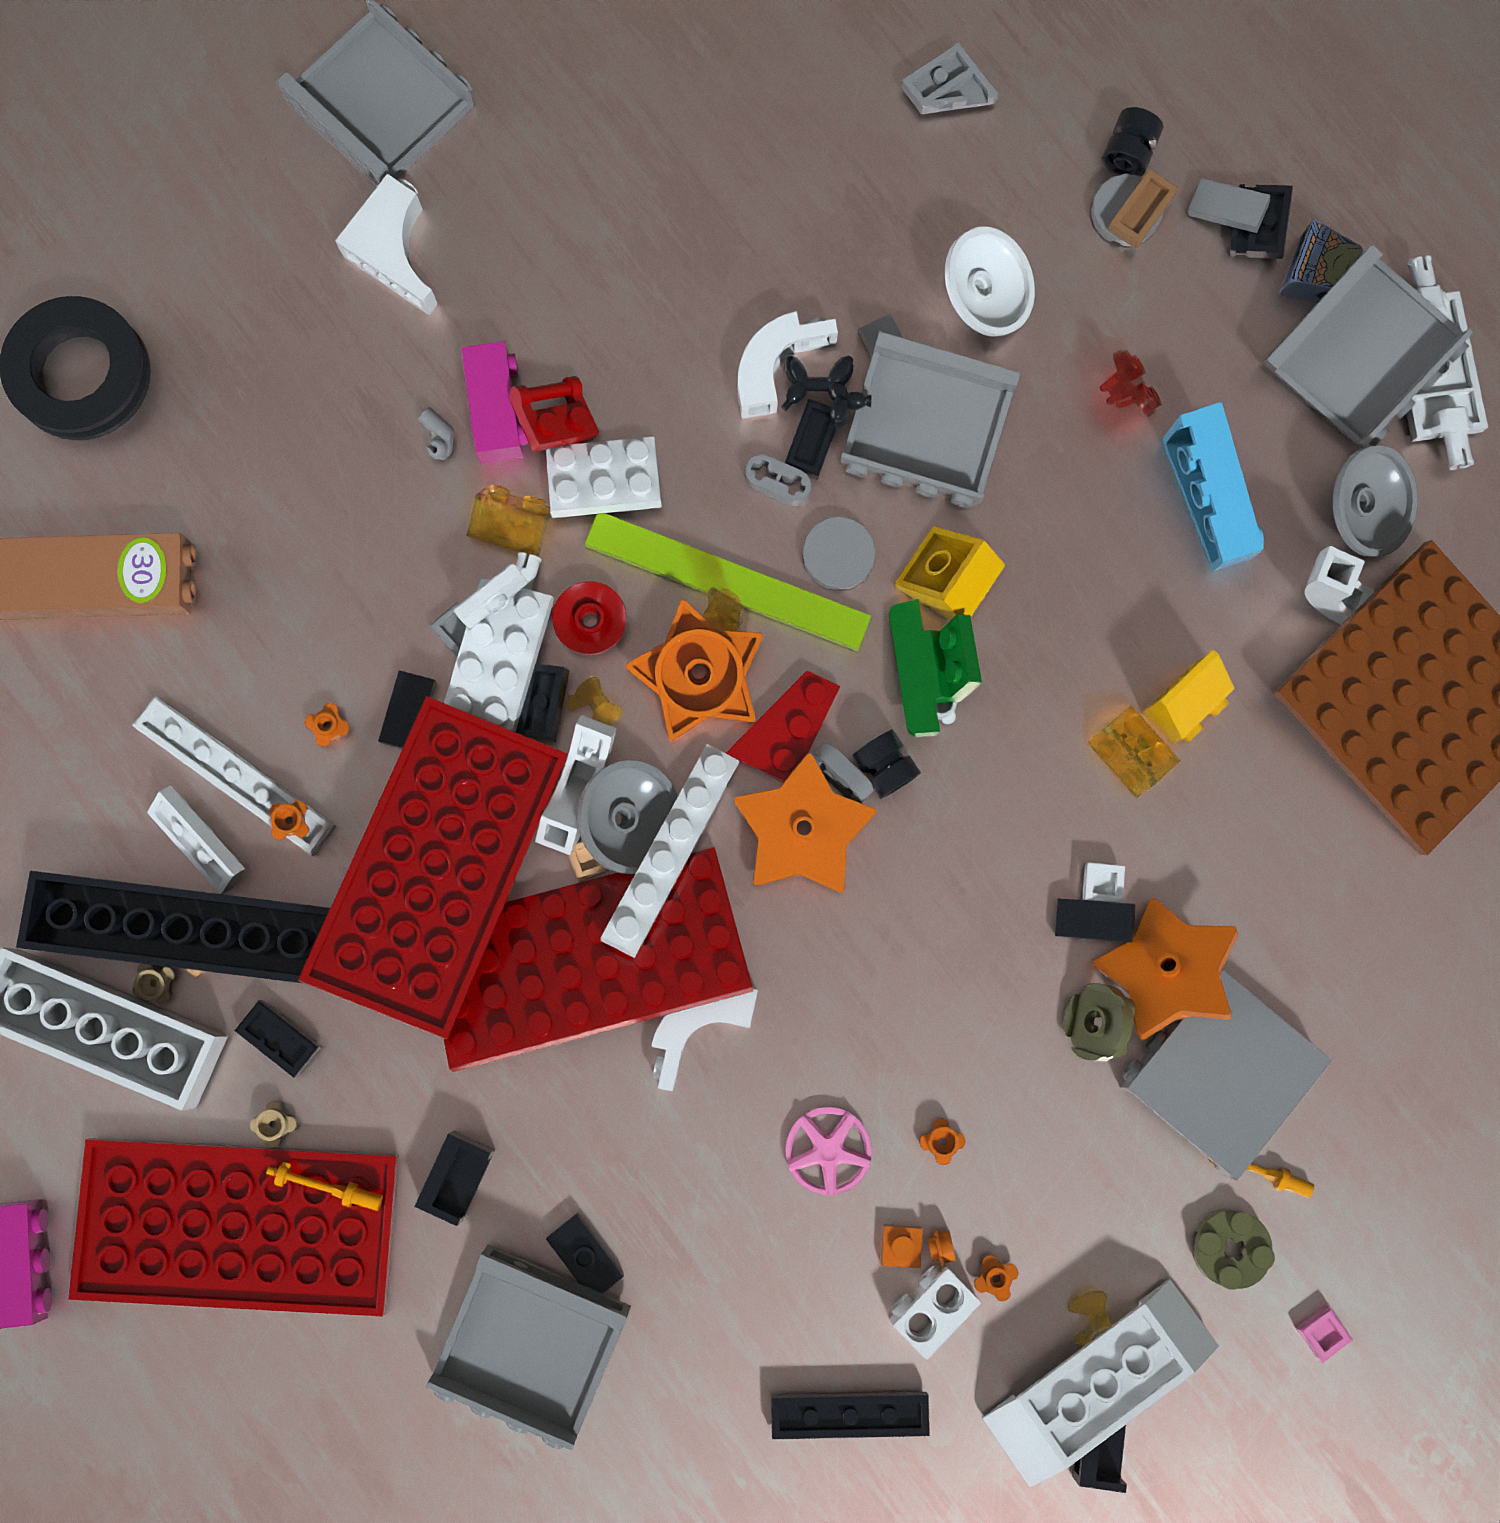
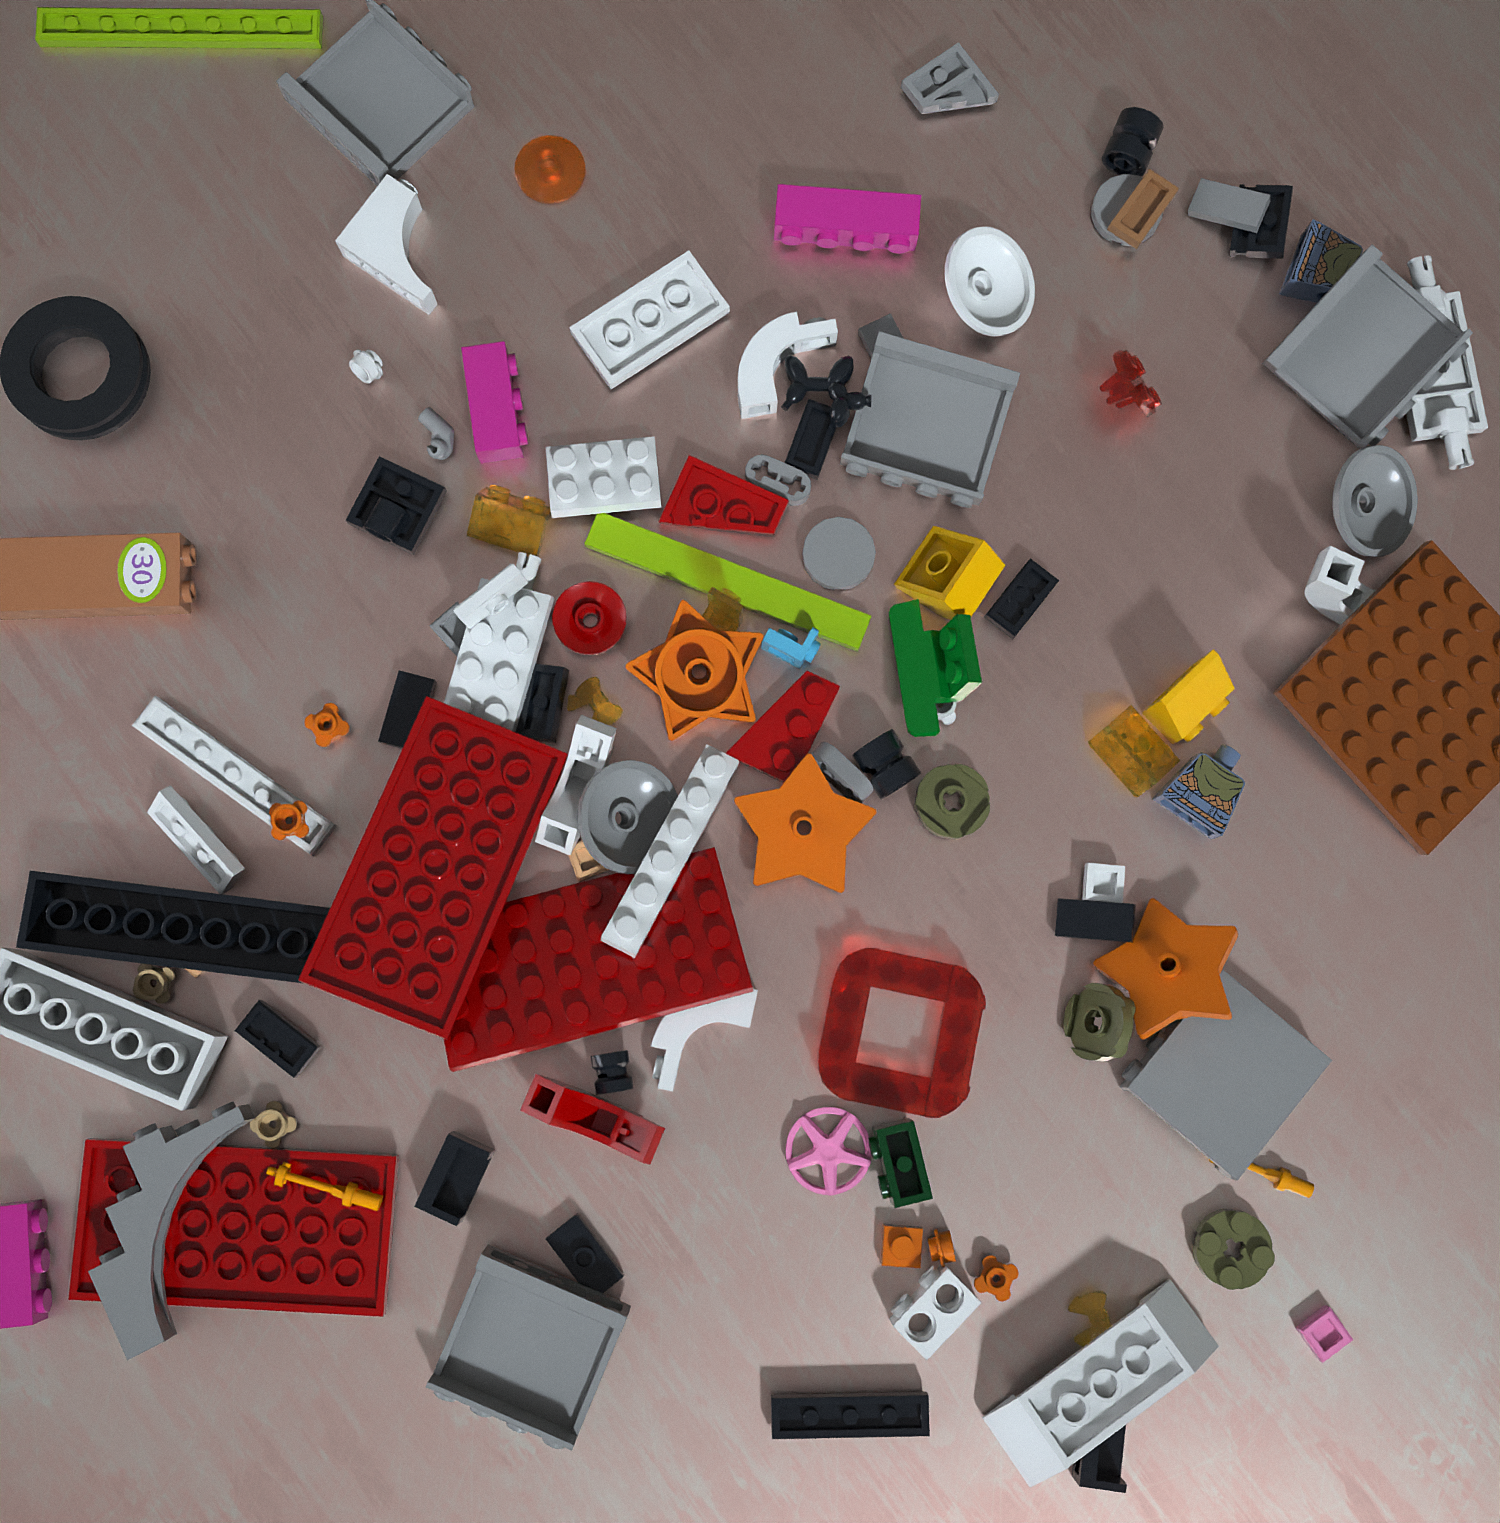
red plate [509,376,600,452] -> none
orange plate [919,1118,966,1165] -> none
medium azure wedge [1161,401,1264,572] -> none
none -> lime tile [35,7,323,49]
none -> light grey arch [88,1101,255,1360]
none -> black plate [346,456,447,555]
none -> white plate [349,349,383,384]
none -> clear orange dish [515,135,586,204]
none -> red arch [520,1074,665,1165]
none -> white plate [569,250,730,390]
none -> black wheel [590,1050,633,1095]
none -> red wing [659,455,789,535]
none -> medium azure bracket [761,627,821,669]
none -> dark pink brick [774,184,921,254]
none -> clear red plate [817,948,986,1118]
none -> dark green brick [868,1118,933,1208]
none -> olive plate [914,764,990,840]
none -> black plate [984,558,1059,639]
none -> torso [1153,744,1245,839]

